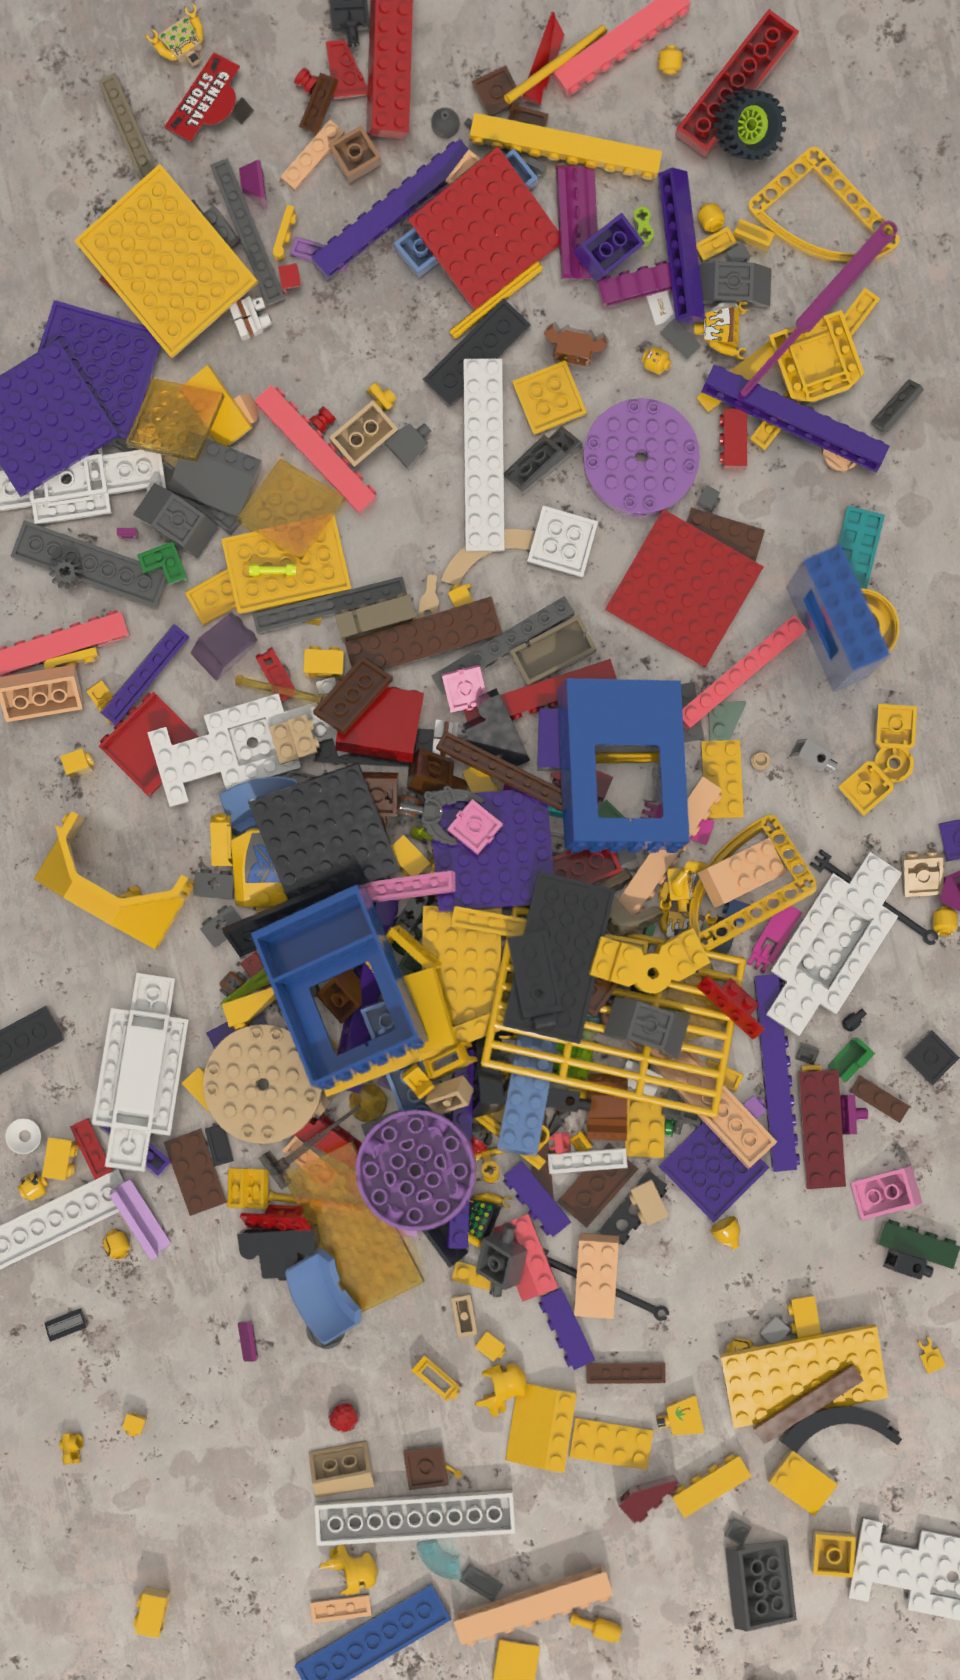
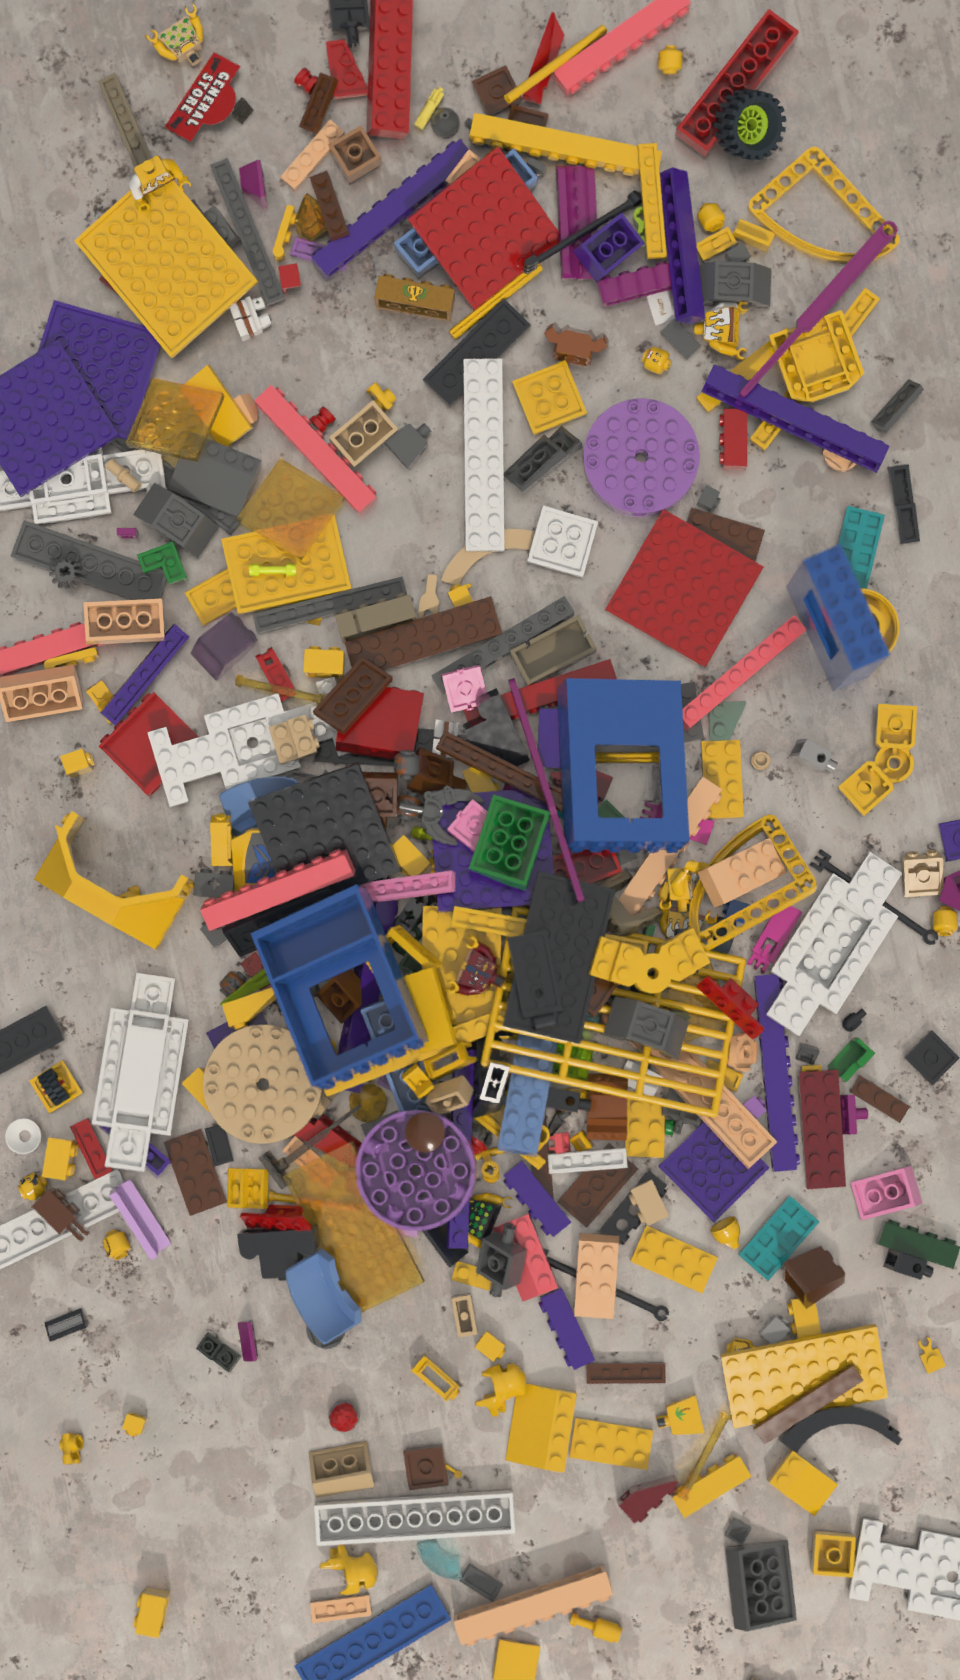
none -> plate [29,1060,84,1114]
none -> reddish brown brick [31,1188,90,1242]
none -> light nougat brick [83,599,164,645]
none -> tan pin [105,458,142,493]
none -> torso [129,155,191,213]
none -> pearl dark grey slope [196,1332,242,1372]
none -> coral brick [200,849,355,931]
none -> clear yellow slope [295,193,327,242]
none -> reddish brown plate [310,170,350,241]
none -> pearl gold brick [374,274,455,321]
none -> dark grey head [394,750,420,779]
none -> reddish brown dish [405,1112,445,1152]
none -> light yellow piece [414,87,444,130]
none -> torso [444,935,506,996]
none -> green slope [469,795,550,891]
none -> slope [480,1061,510,1103]
none -> magenta piece [508,678,584,902]
none -> black hinge [523,190,642,274]
none -> yellow plate [630,1225,718,1293]
none -> yellow tile [637,143,667,259]
none -> clear yellow bar [677,1411,732,1501]
none -> light nougat plate [728,1032,758,1072]
none -> teal plate [738,1195,819,1281]
none -> reddish brown slope [783,1246,845,1309]
none -> black slope [887,464,920,544]

